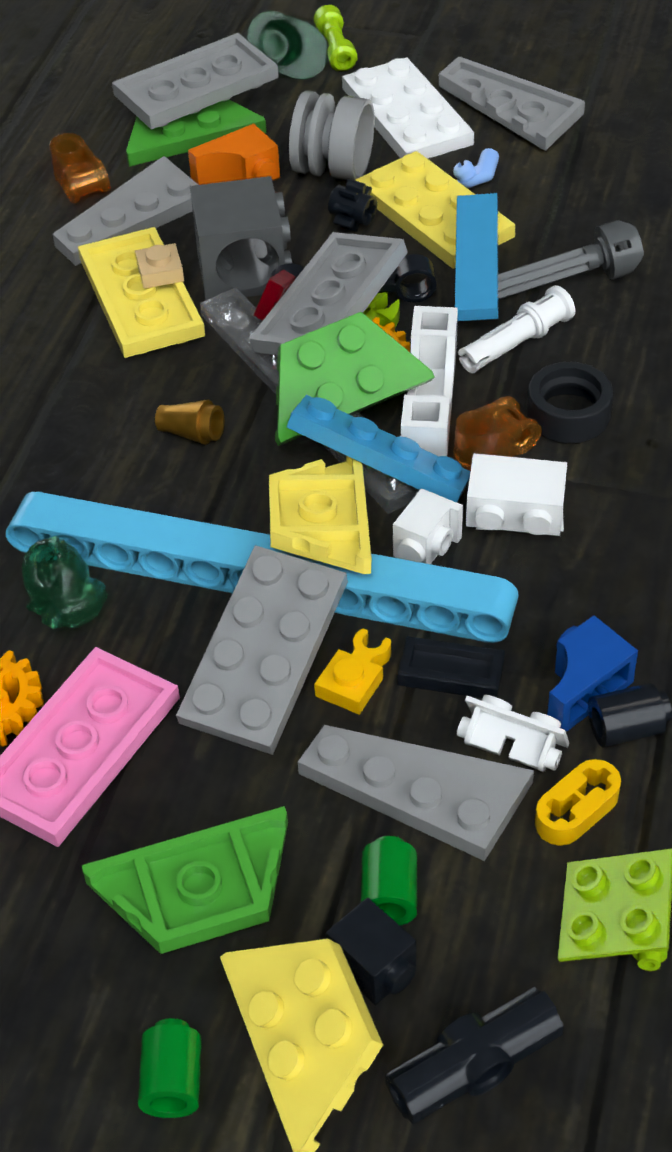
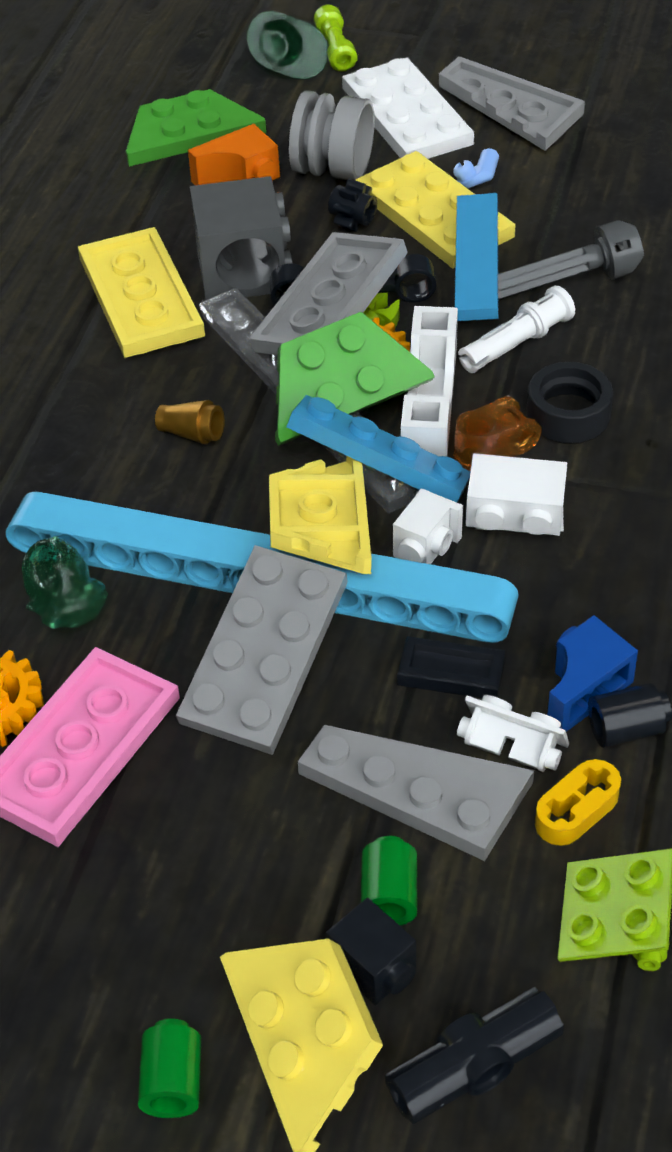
clear orange piece [49,133,110,203] -> none
light grey wing [53,156,198,266] -> none
bright green wing [81,806,288,954] -> none
light grey plate [112,33,278,130] -> none
tan plate [135,243,184,288] -> none
dark red tile [253,269,296,321] -> none
yellow plate [314,628,391,715] -> none

